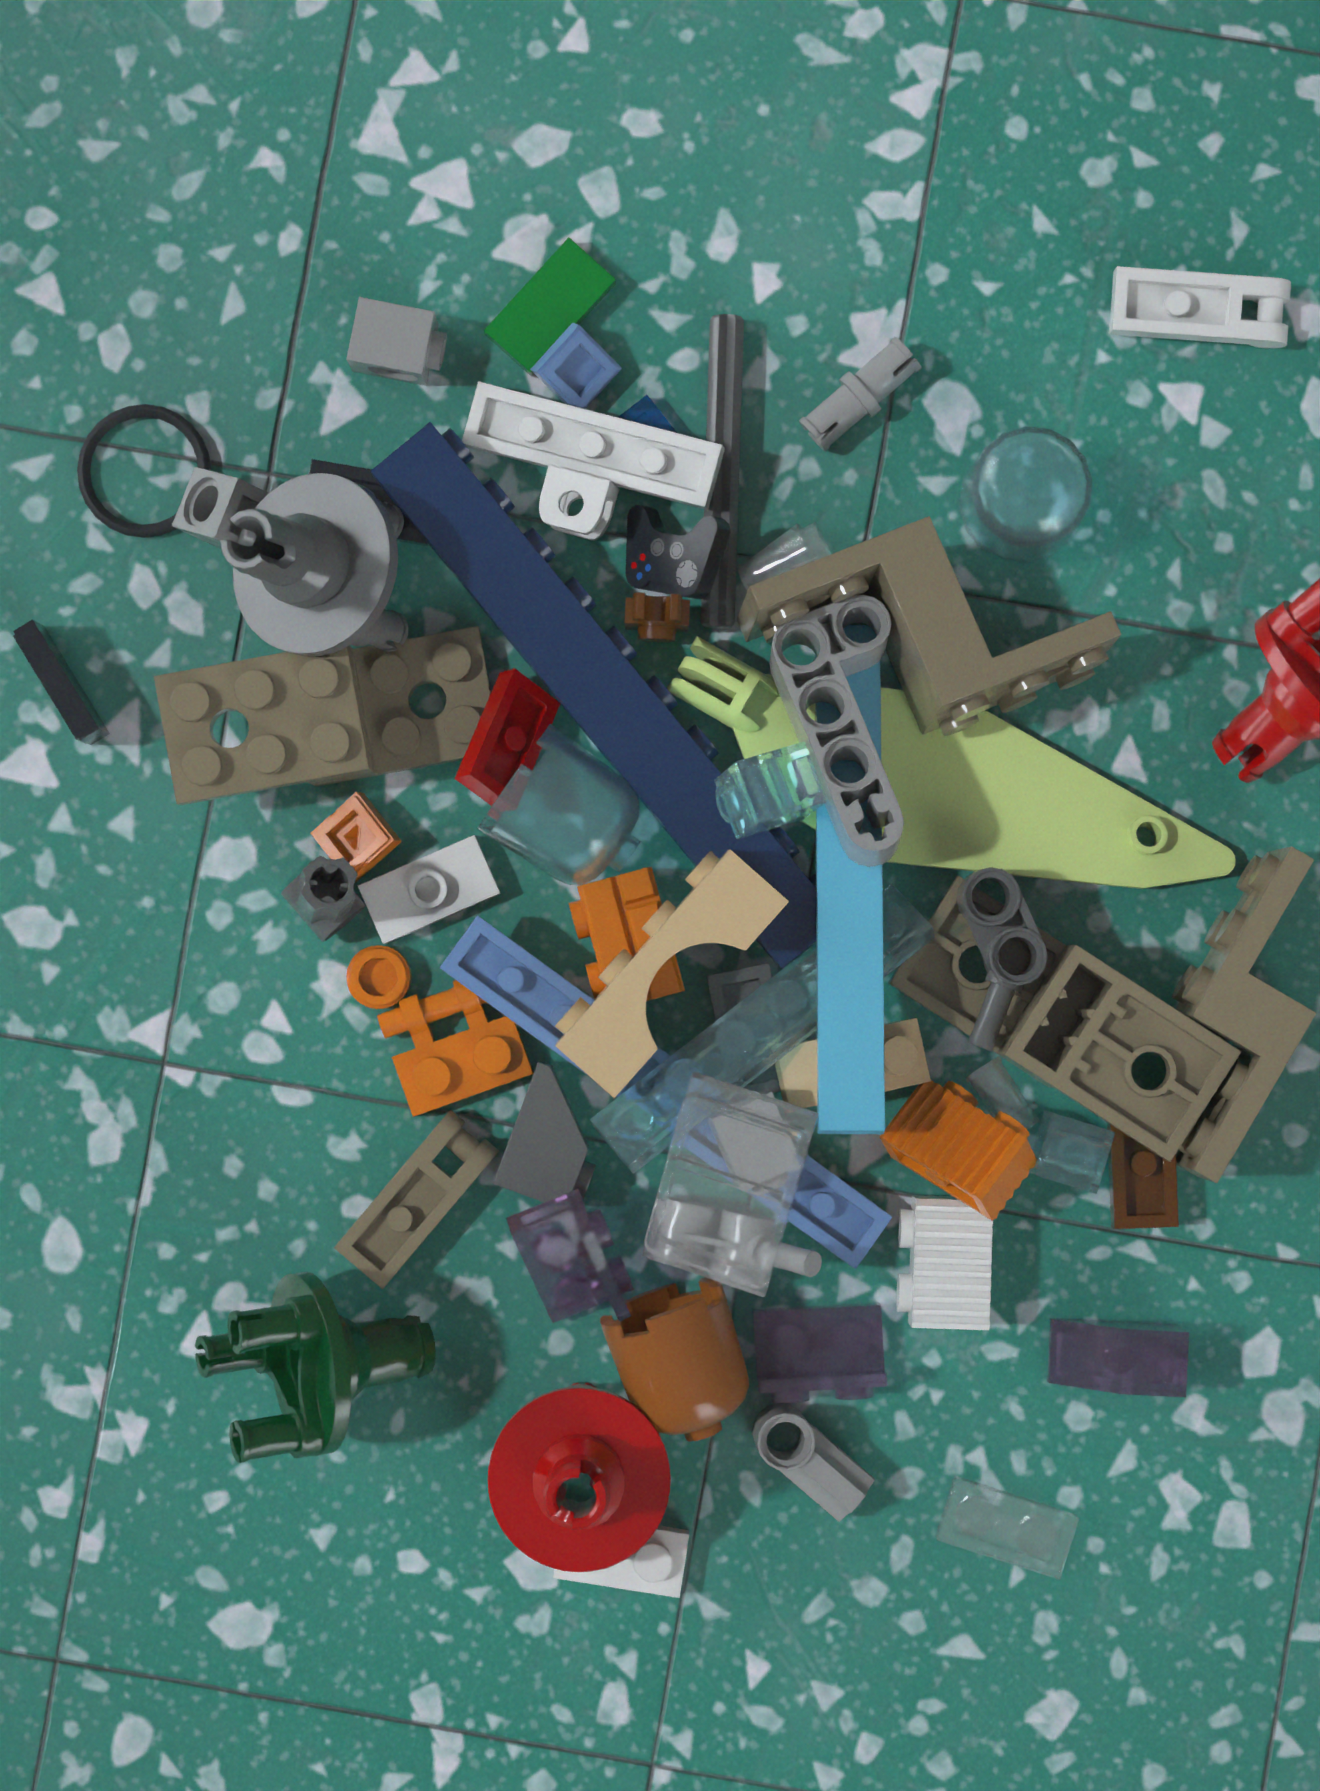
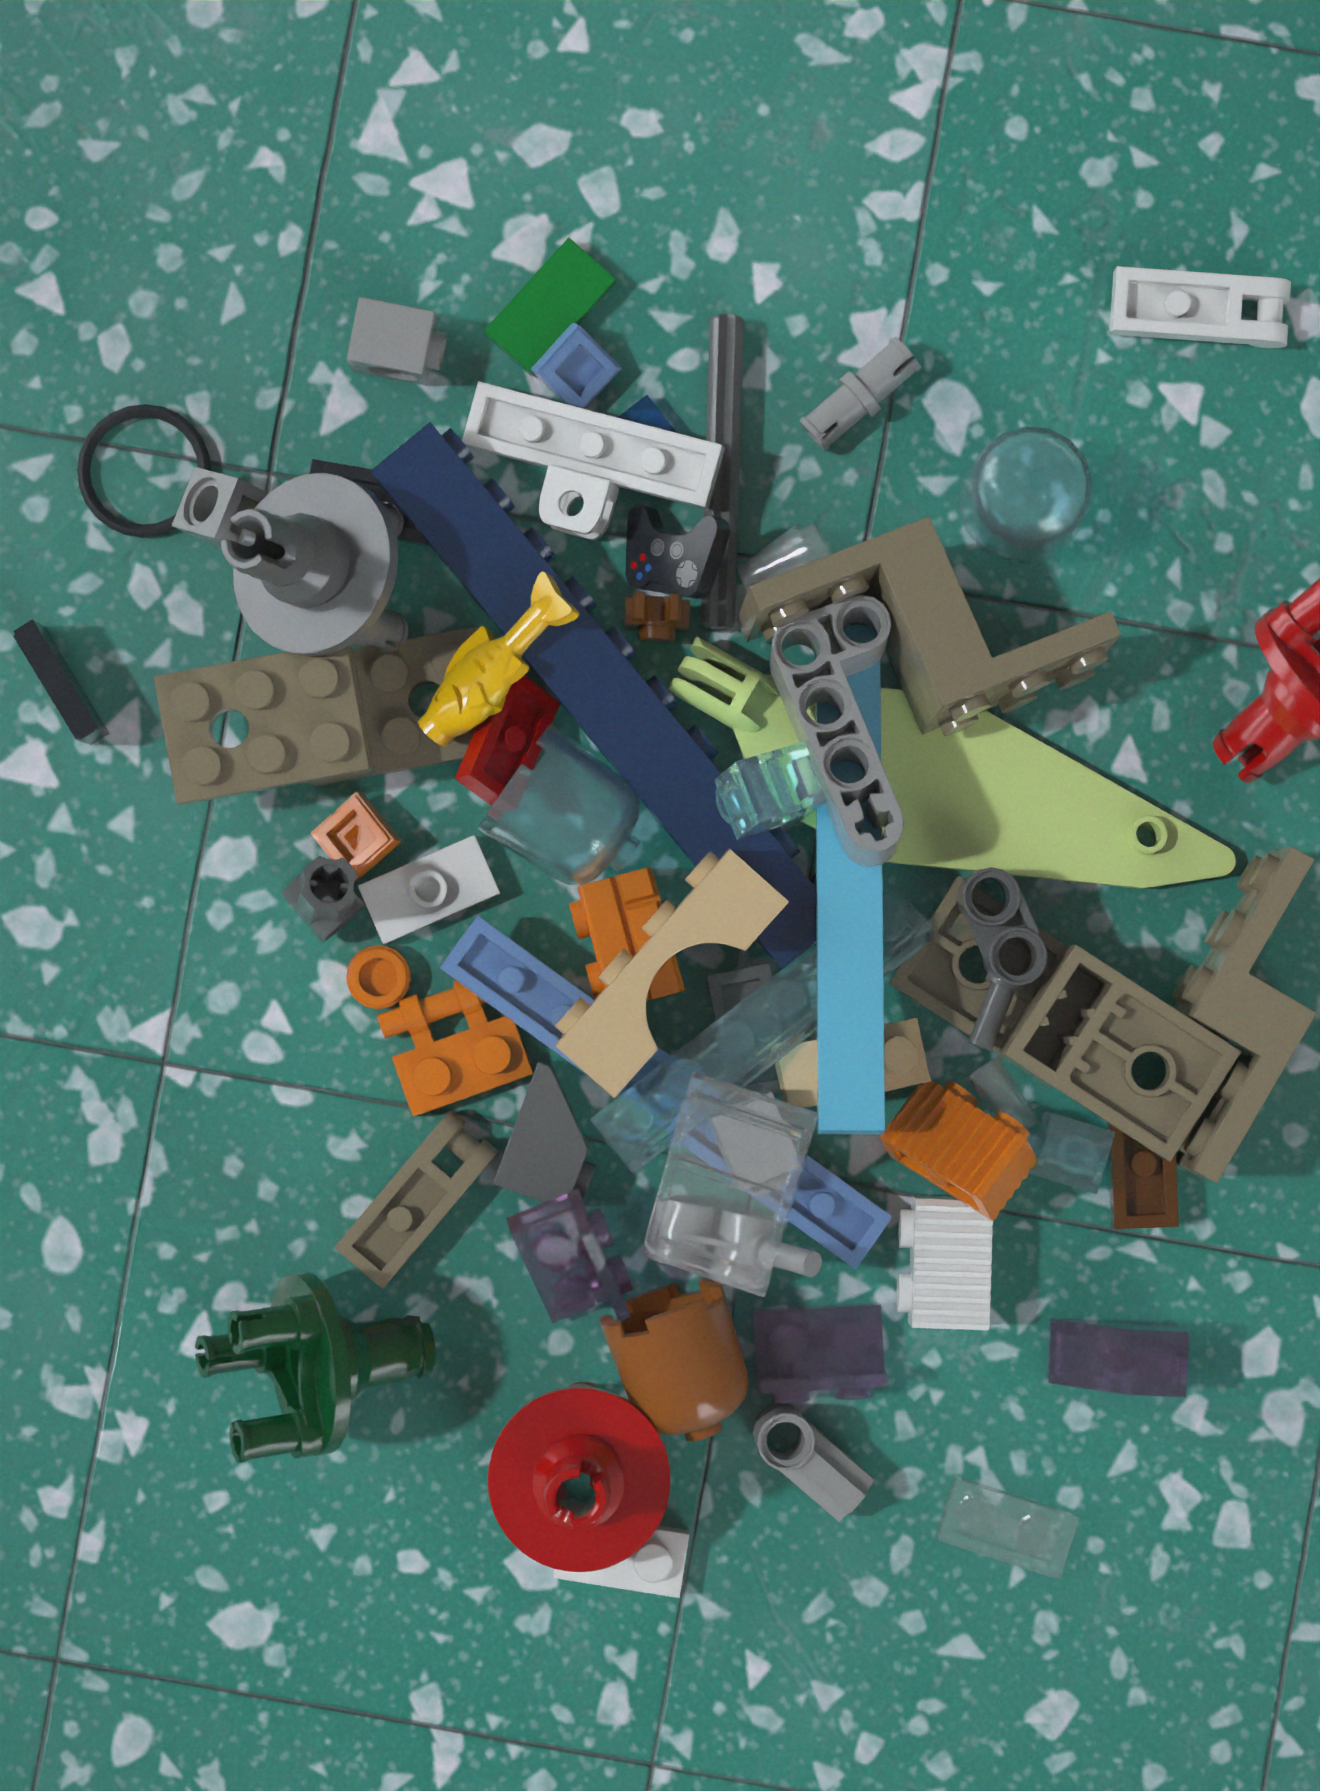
none -> yellow animal [418,572,579,747]

